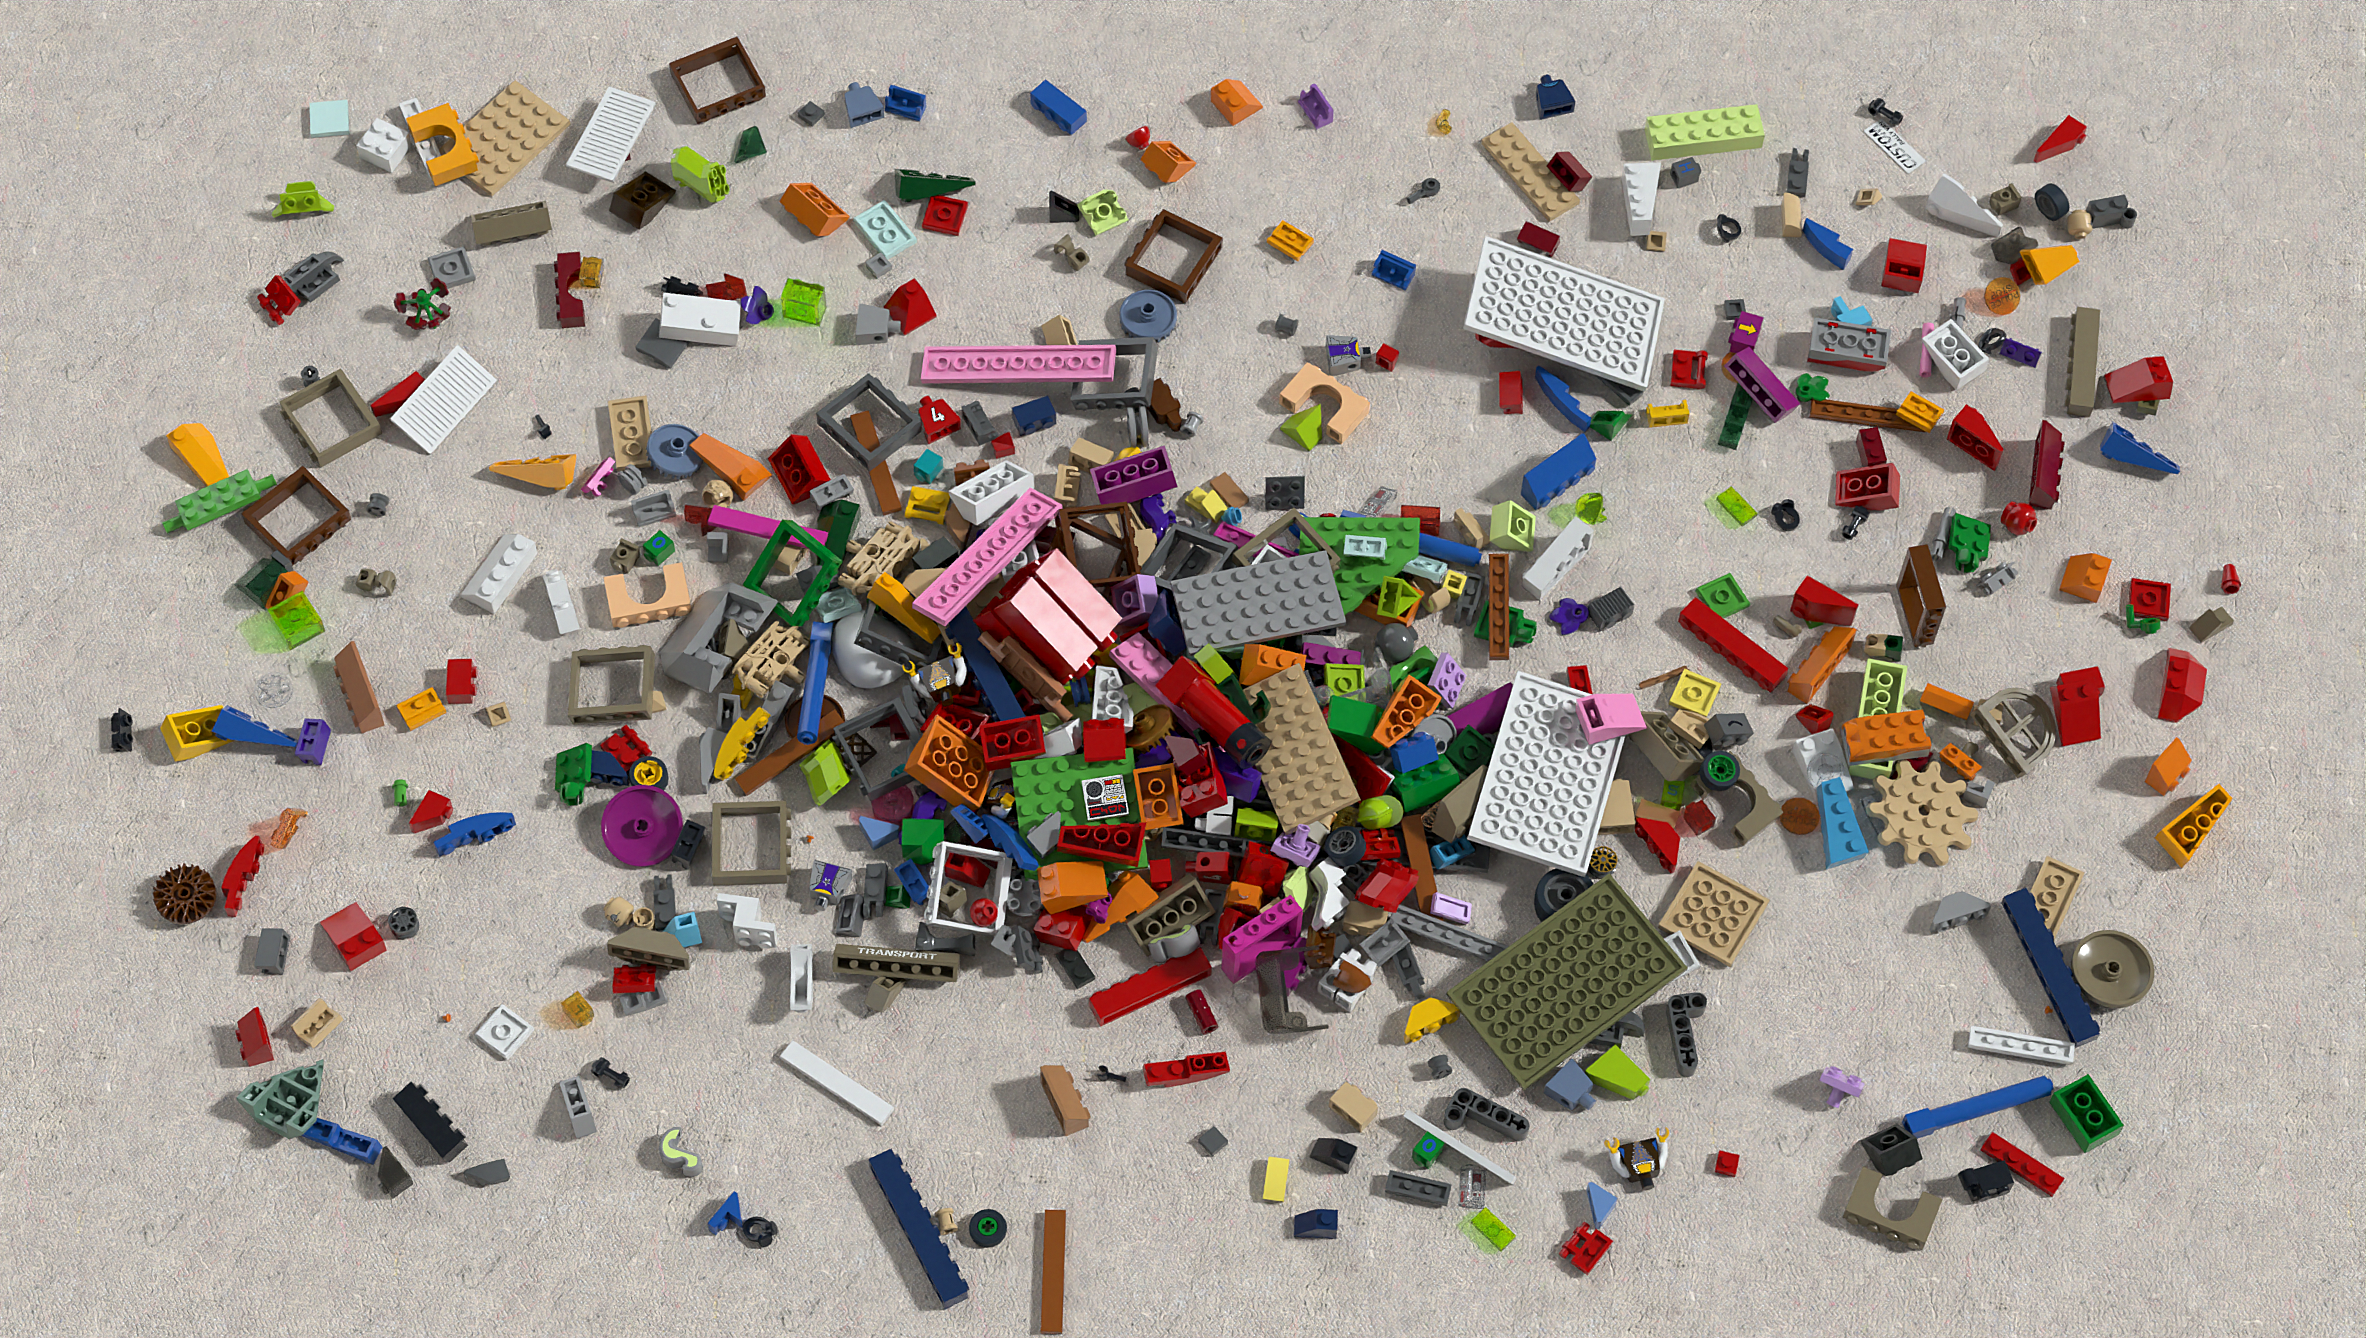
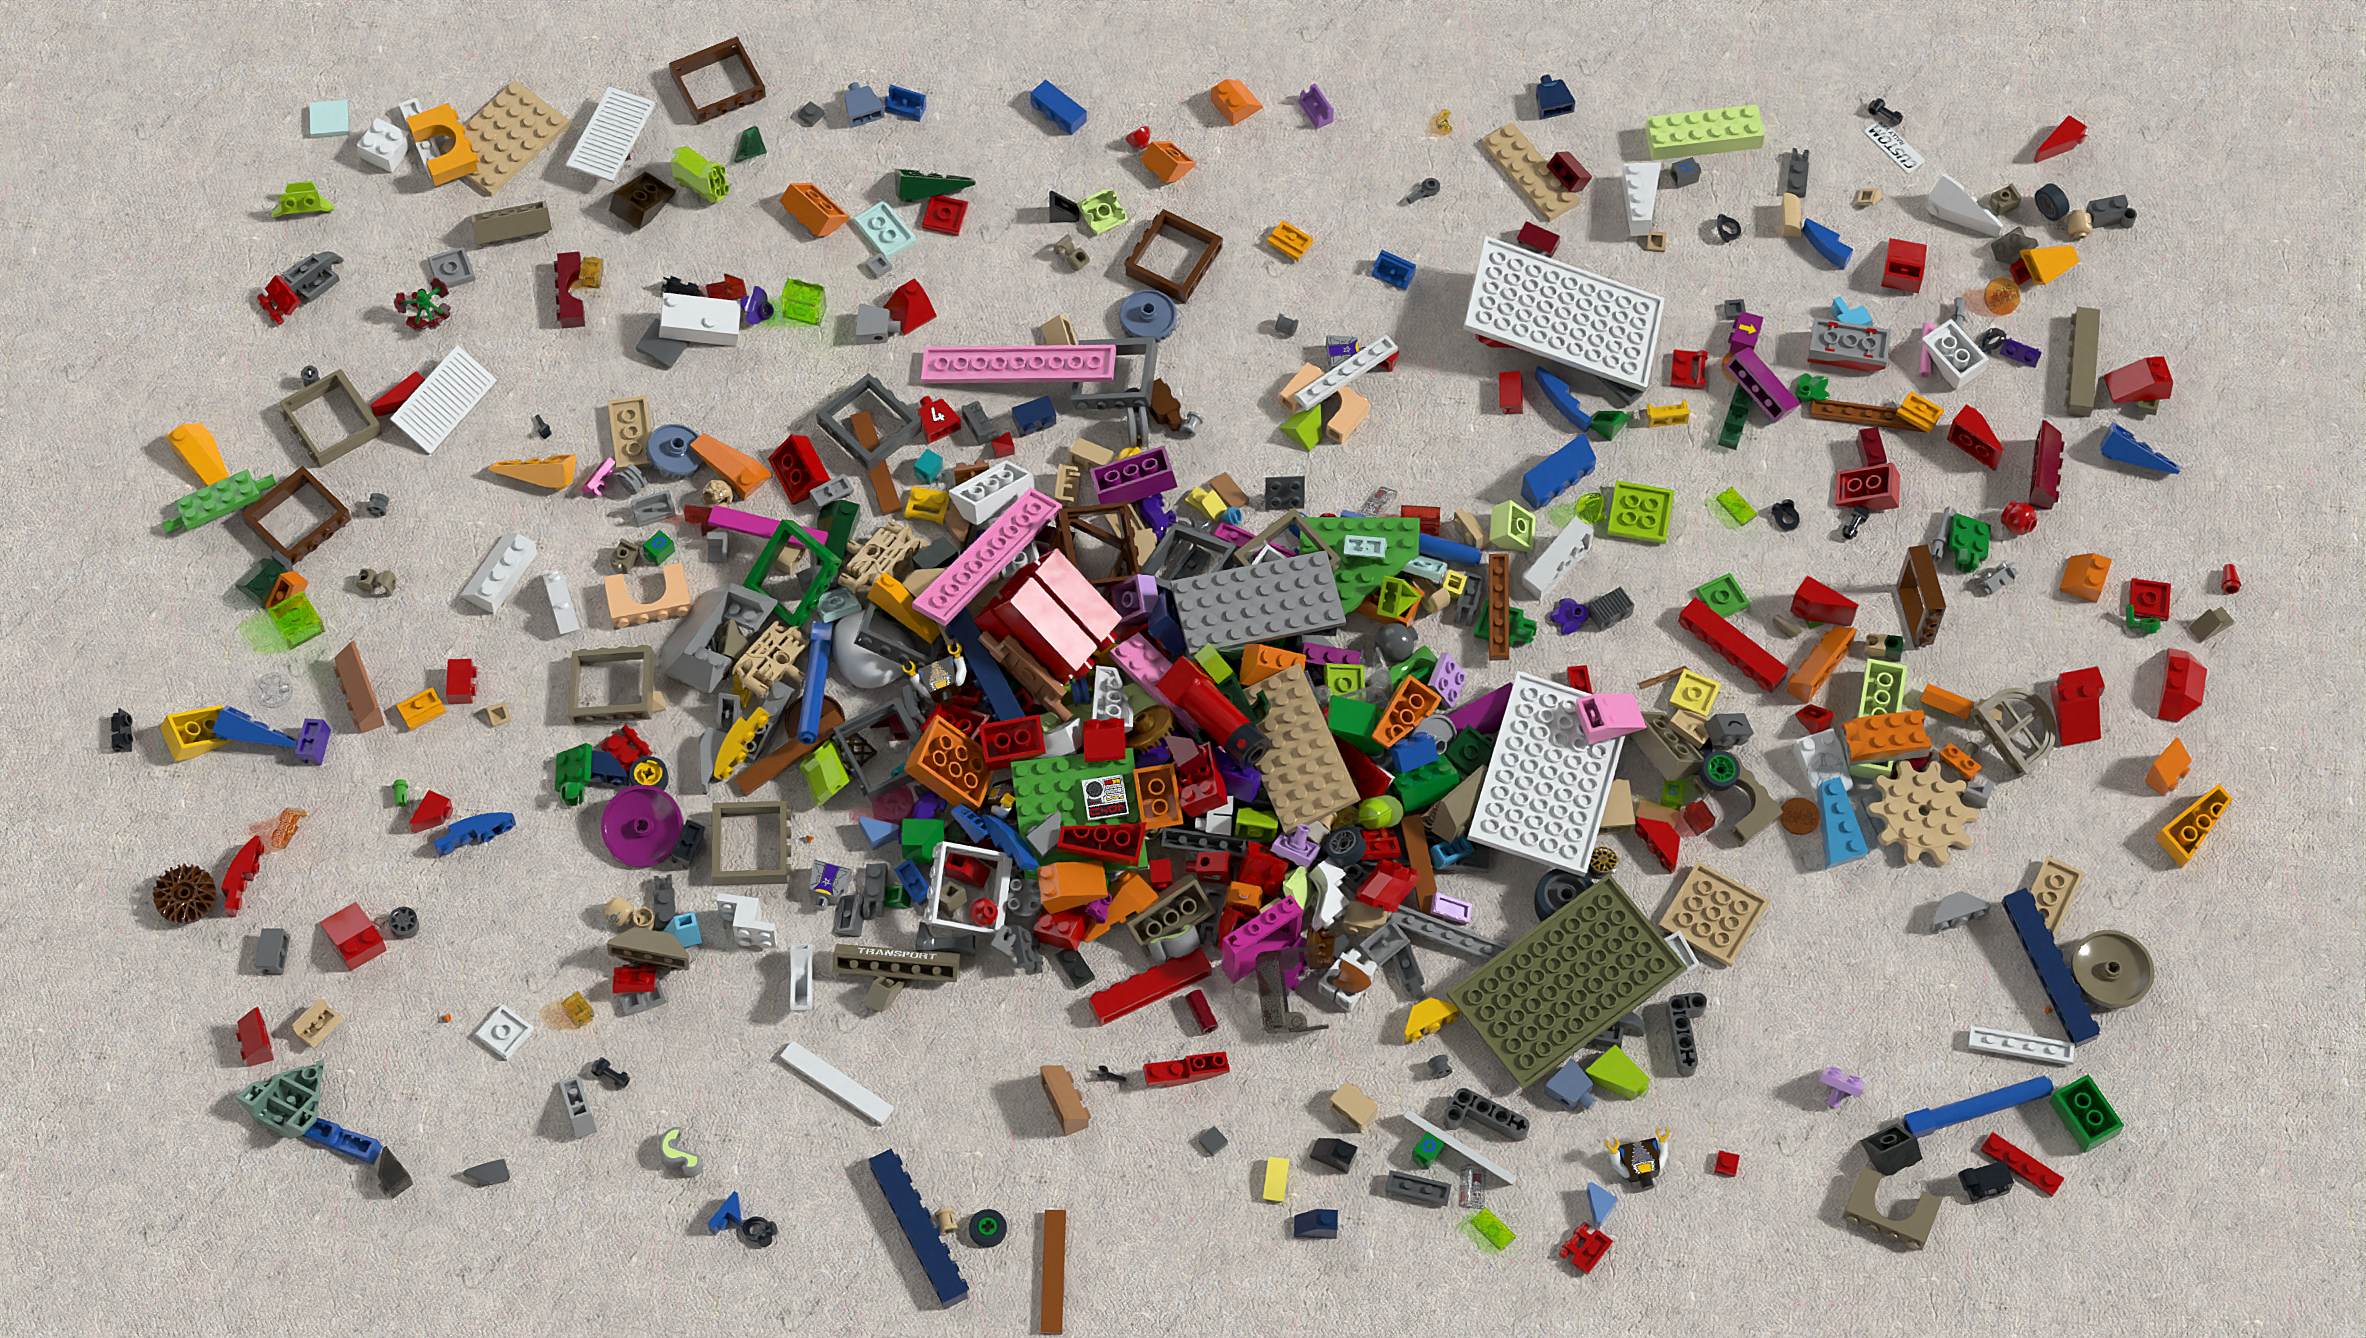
black brick [392,1081,468,1162] -> none
none -> white tile [1294,335,1398,411]
none -> lime plate [1607,480,1674,544]

